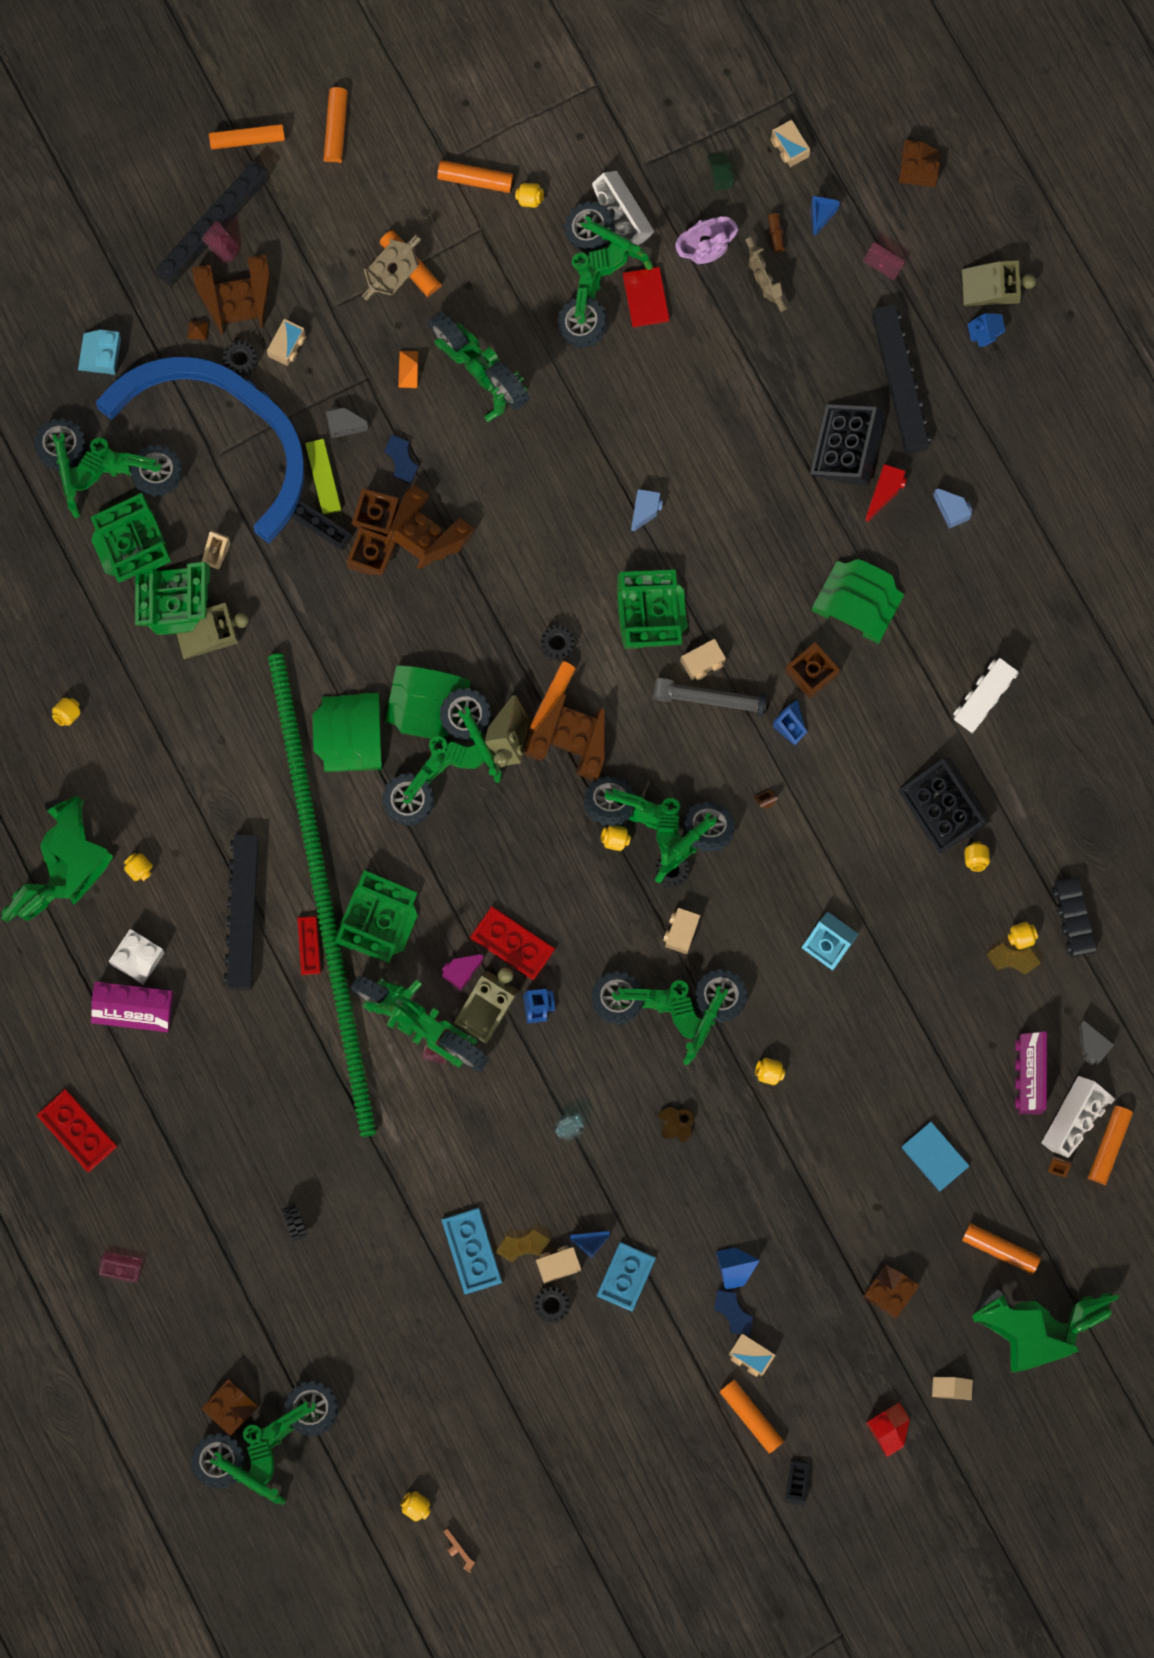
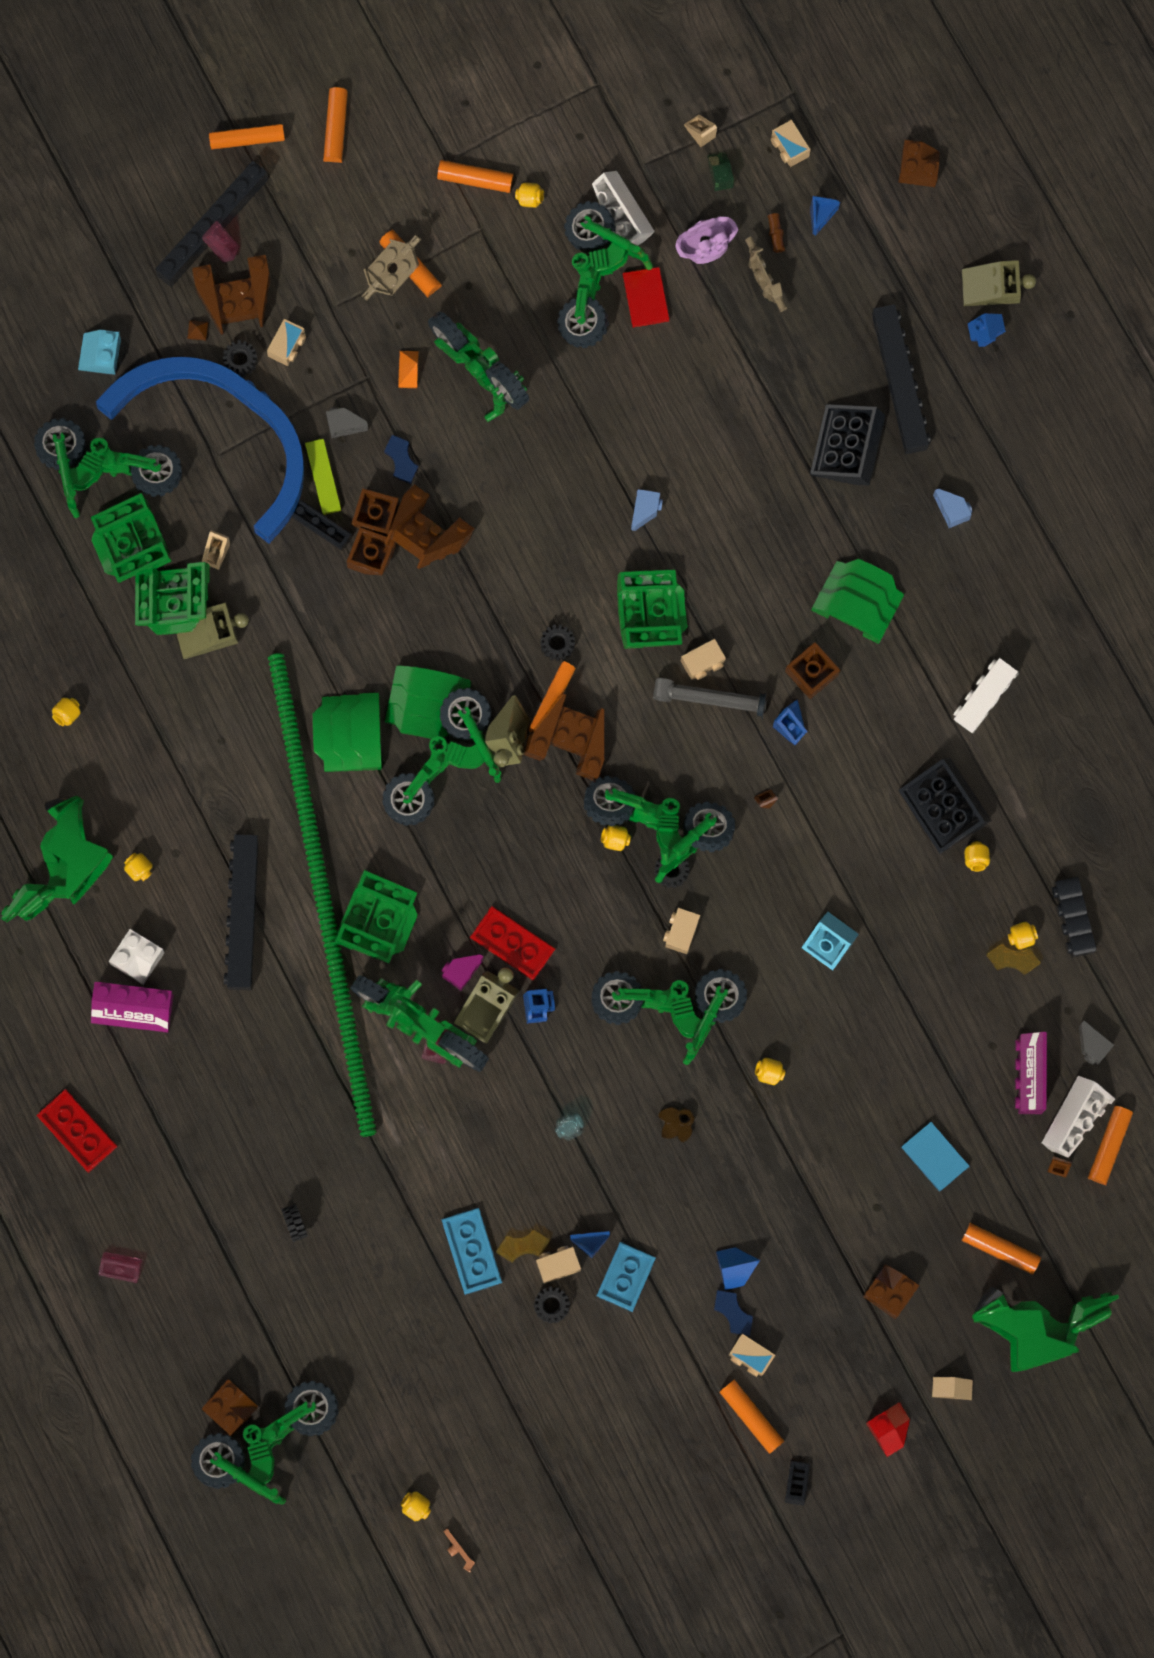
red tile [297,916,321,975] -> none
clear pink slope [863,242,905,280] -> none
red slope [865,464,907,522] -> none
none -> tan slope [684,115,717,147]

